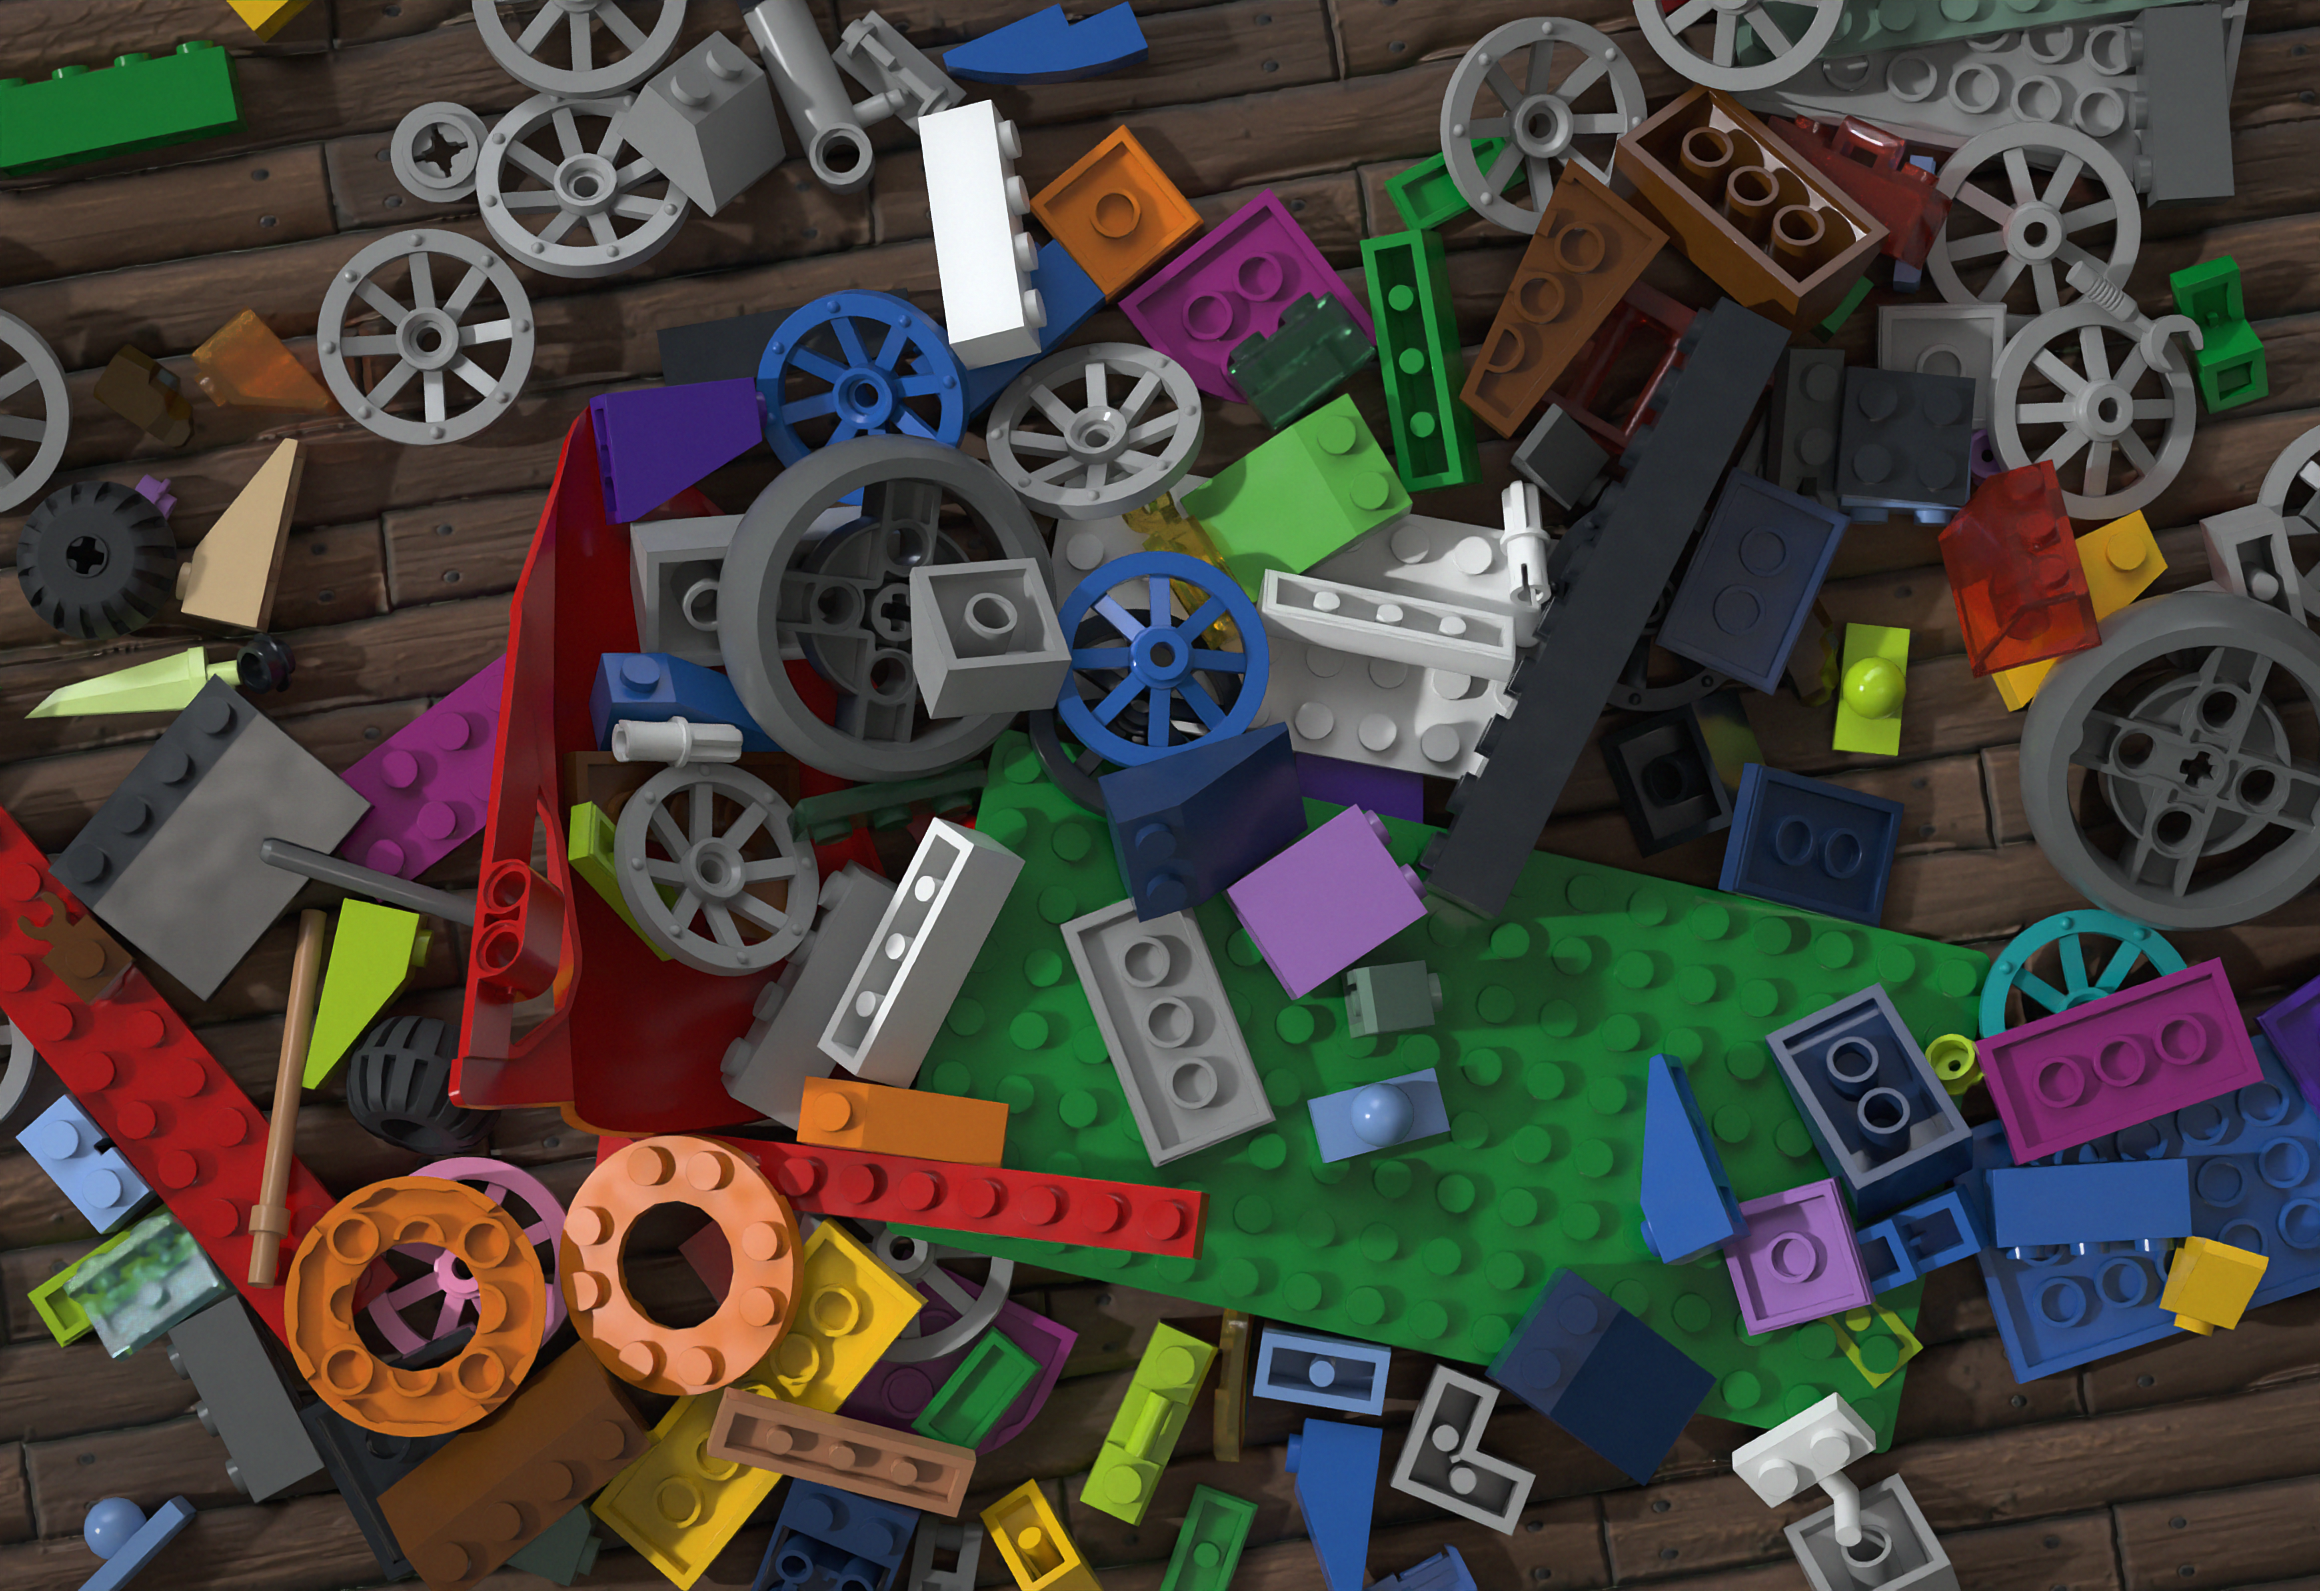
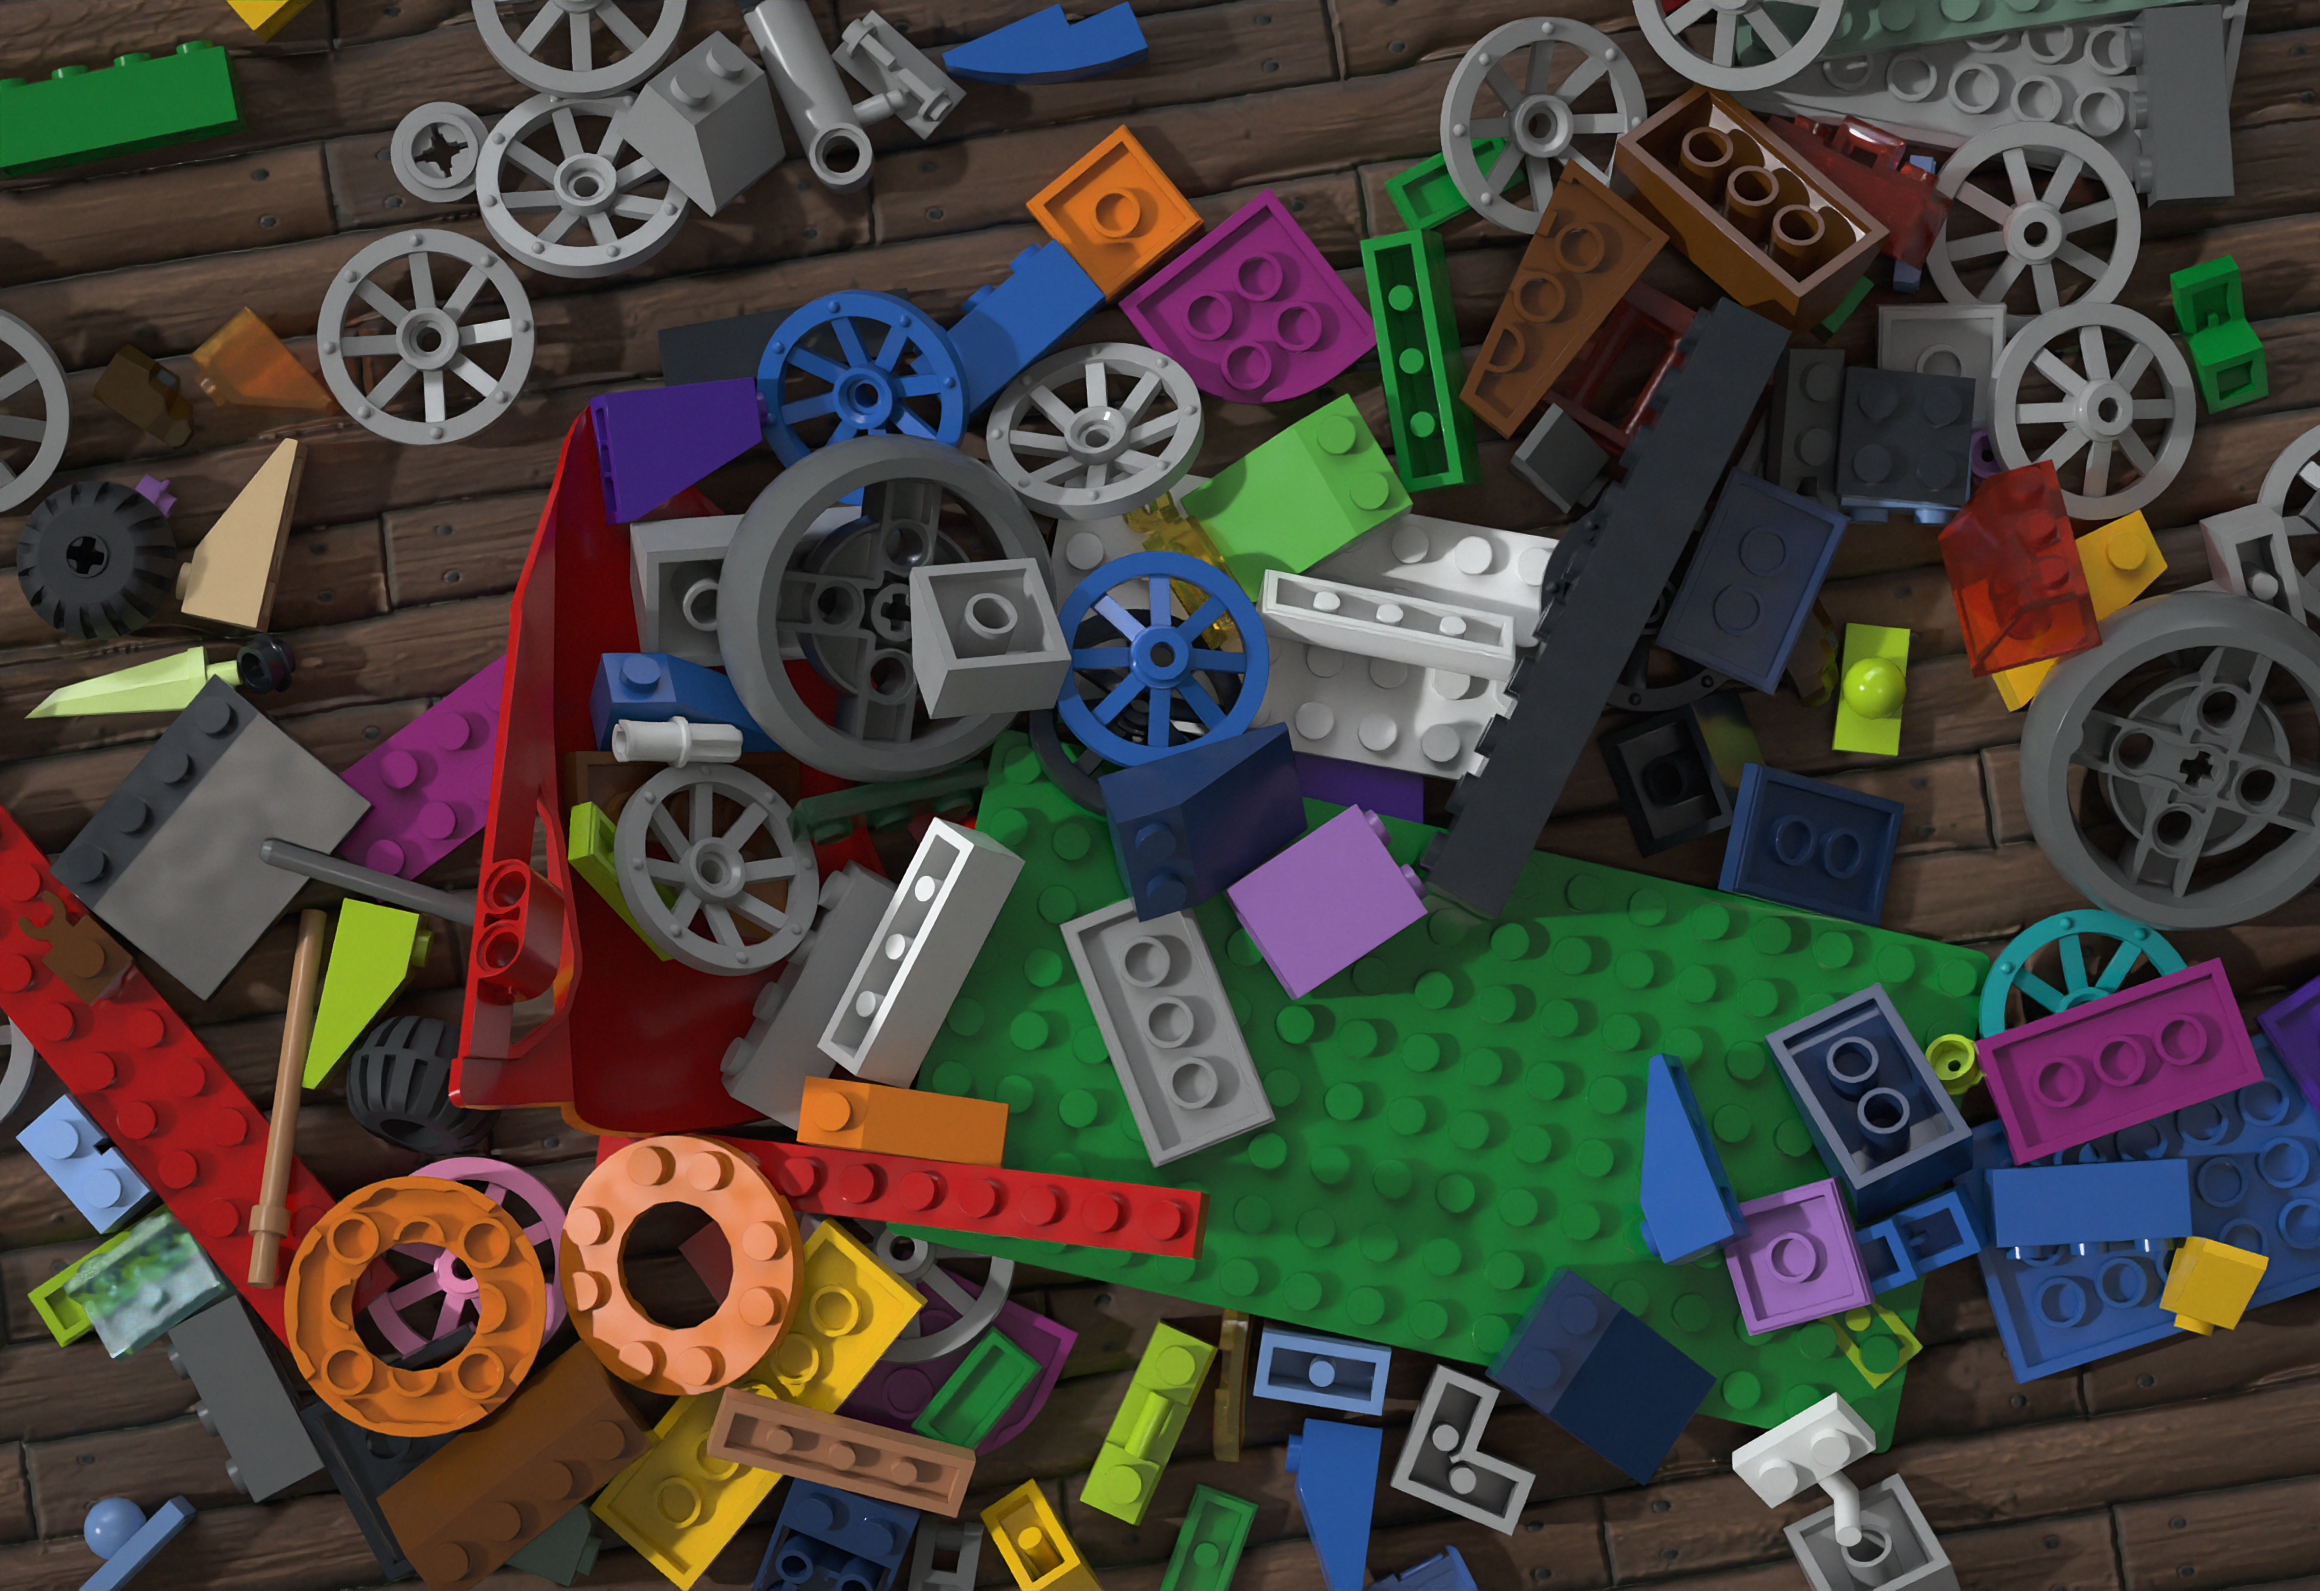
white brick [918,99,1047,370] -> none
clear green brick [1227,291,1376,436] -> none
medium blue tile [1307,1068,1450,1163] -> none
sand green slope [1341,960,1443,1038] -> none
white axle [1500,480,1551,606] -> none
light grey piece [2066,261,2203,373] -> none

